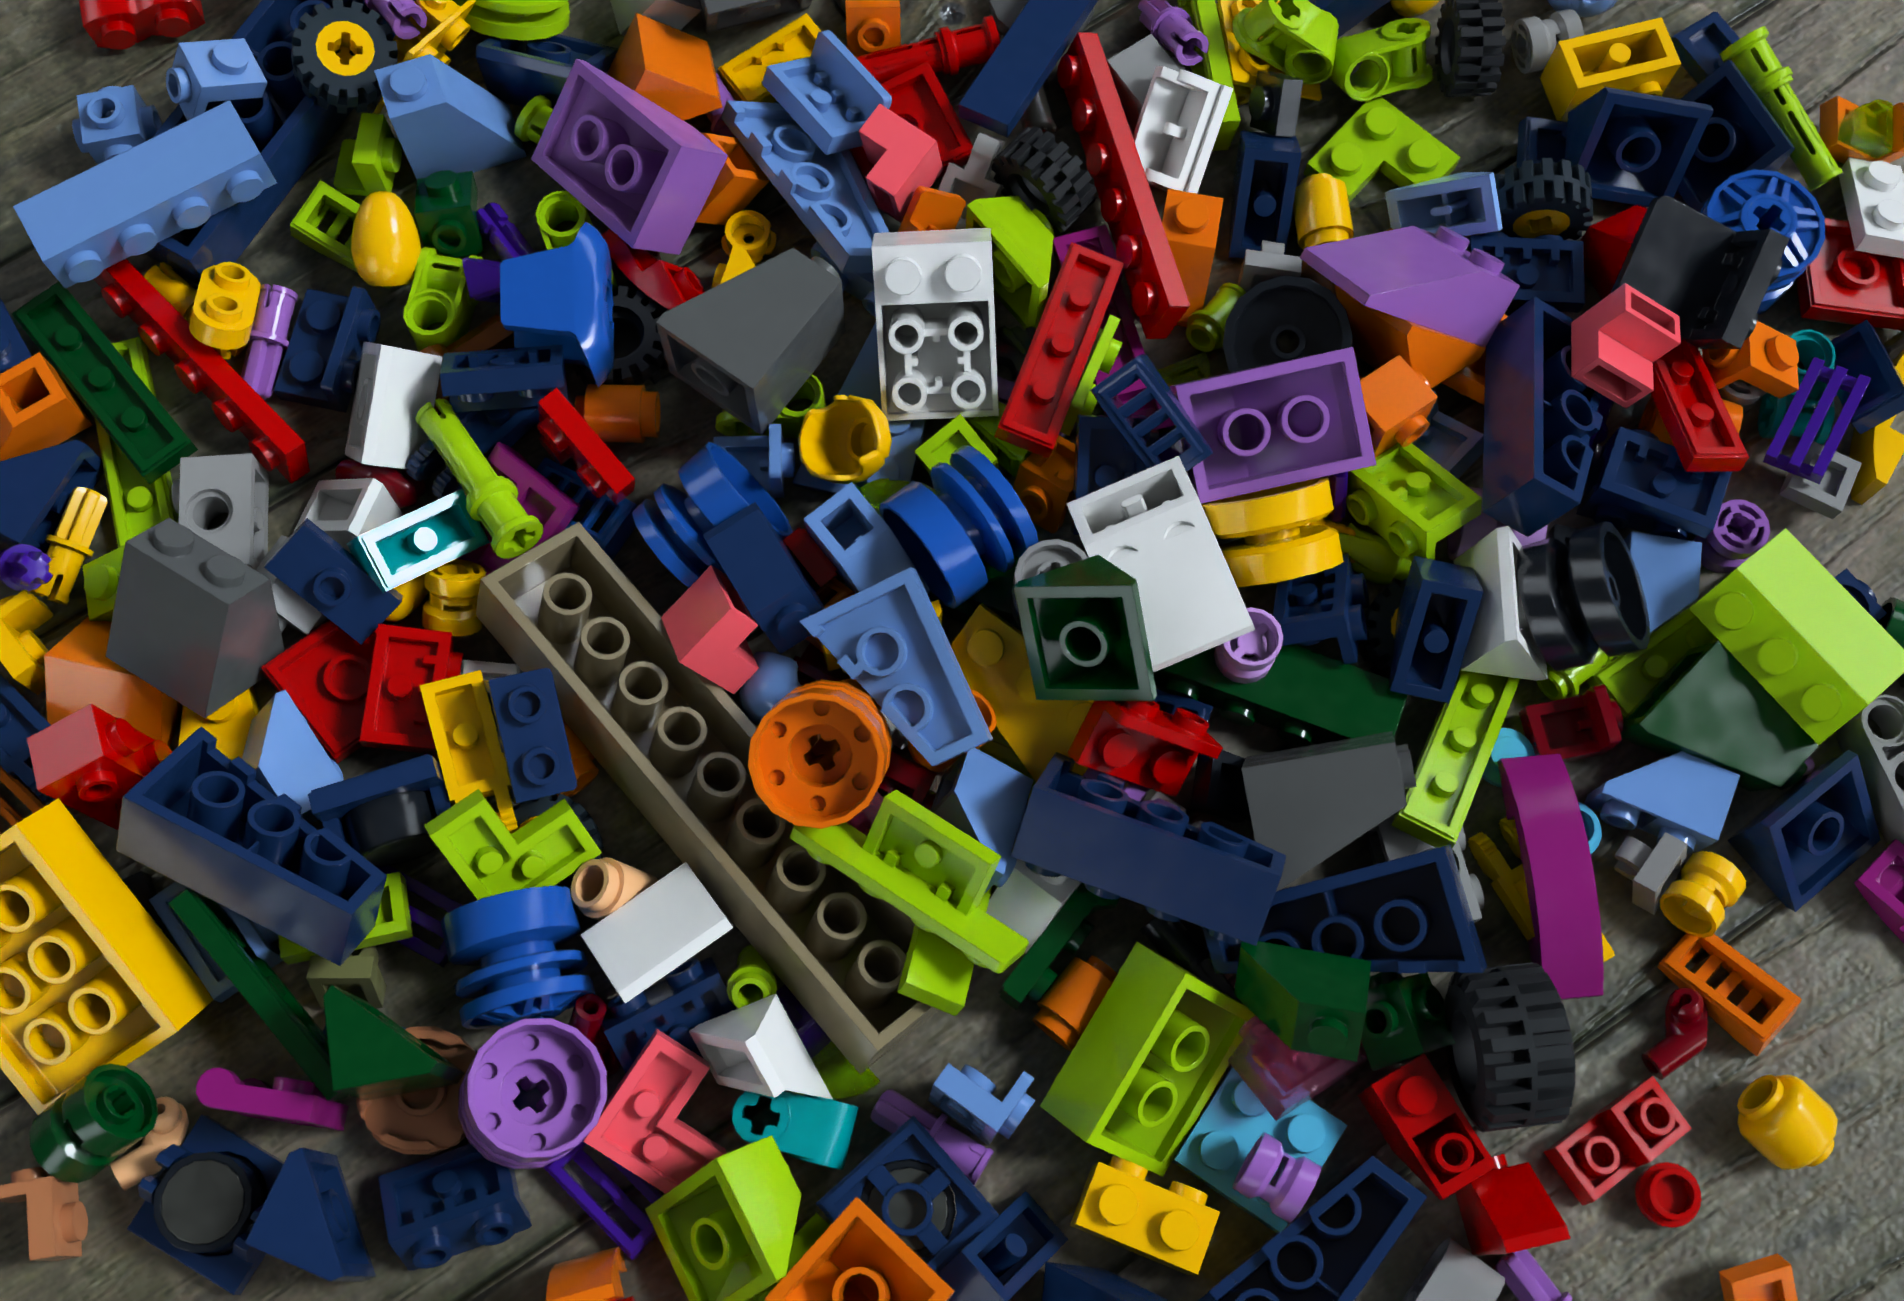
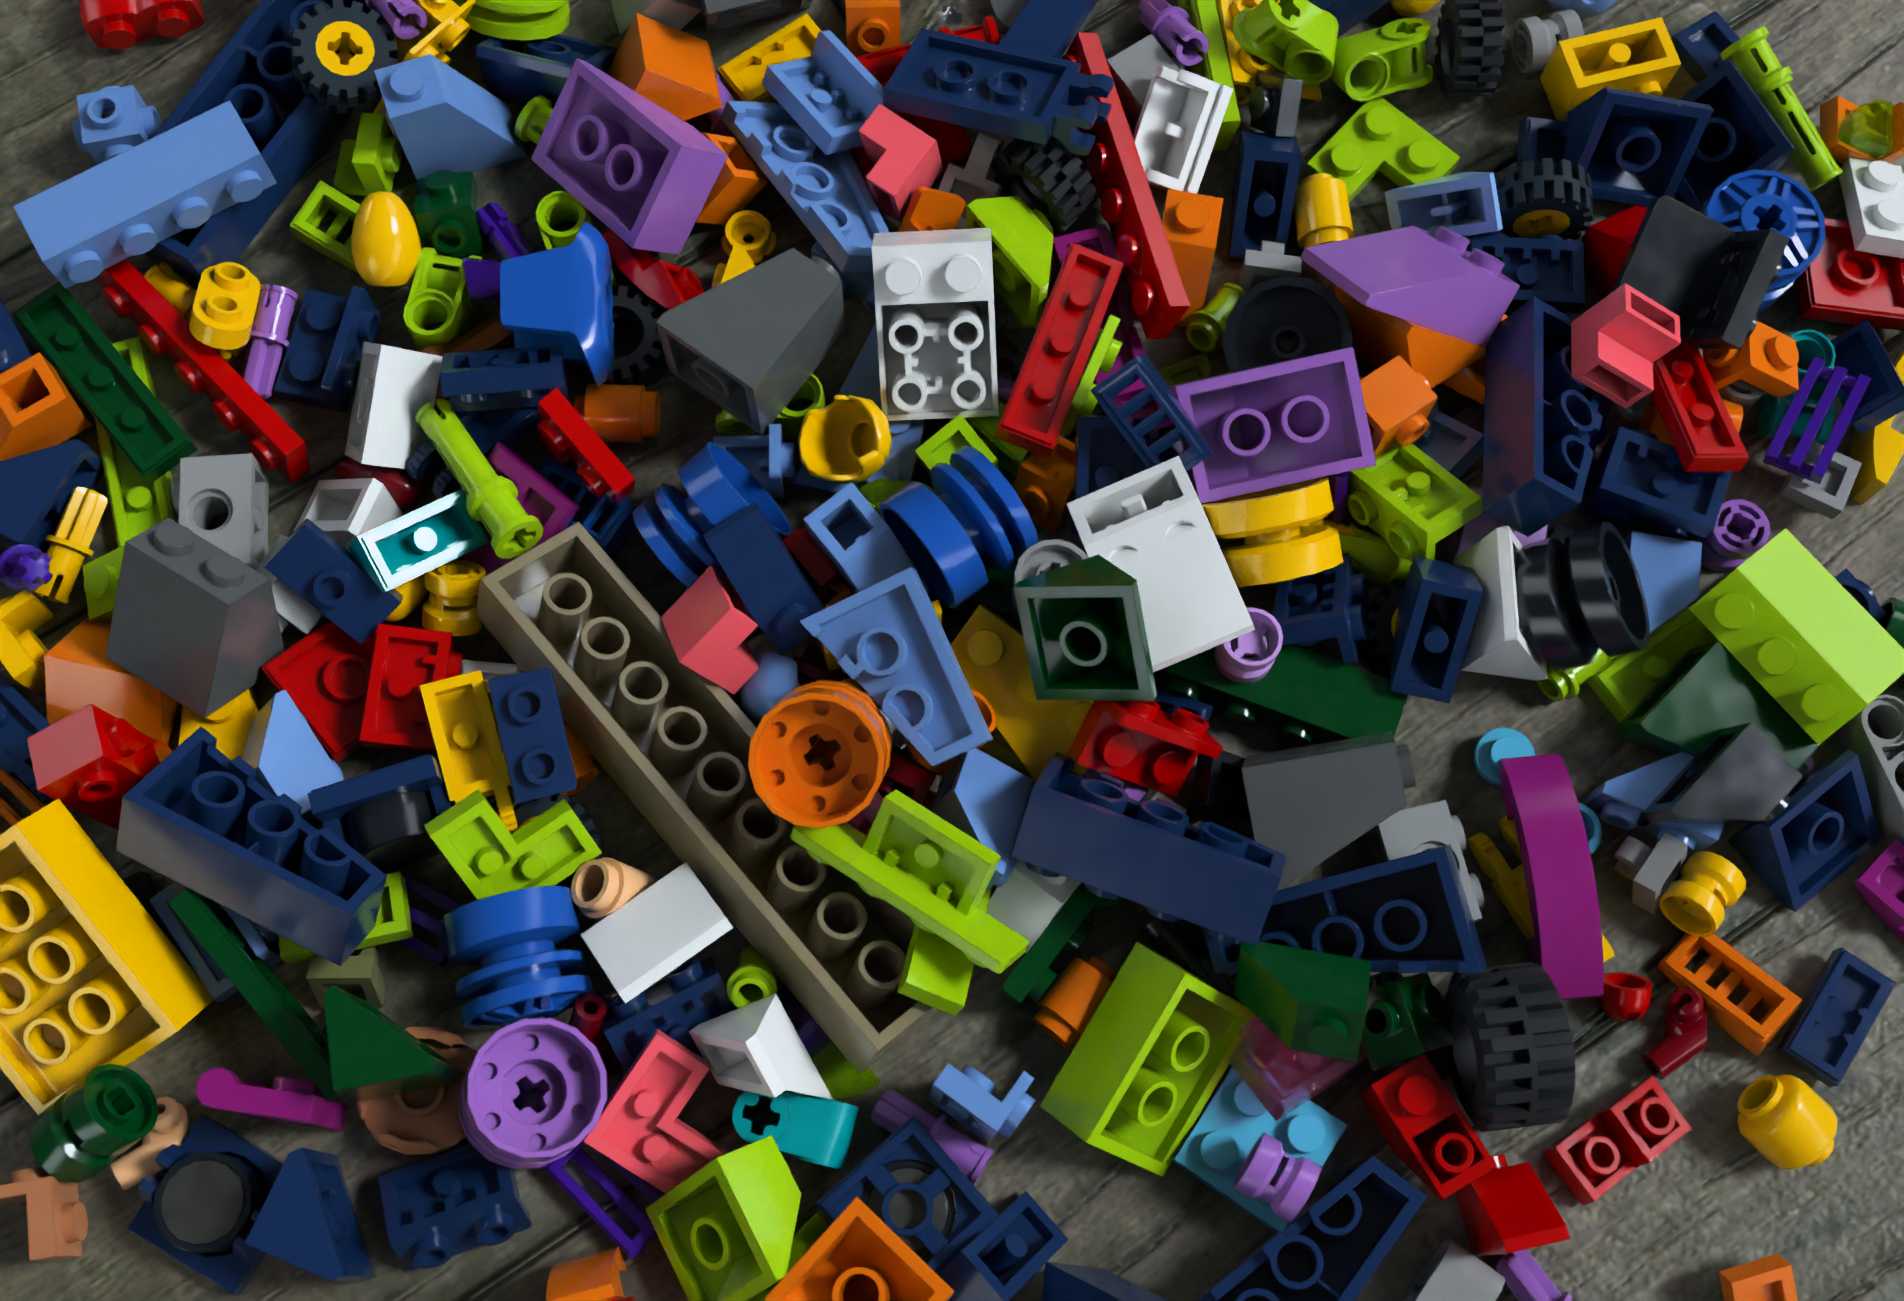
medium blue bracket [166,38,267,121] -> none
yellow brick [1070,1156,1220,1275] -> none
lime tile [1391,668,1520,848] -> none
dark red bracket [1519,684,1623,763] -> none
red plate [1635,1162,1701,1228] -> none
none -> dark blue tile [883,28,1114,156]
none -> red hinge [1599,972,1652,1022]
none -> black slope [1642,723,1803,824]
none -> dark blue plate [1775,947,1896,1087]

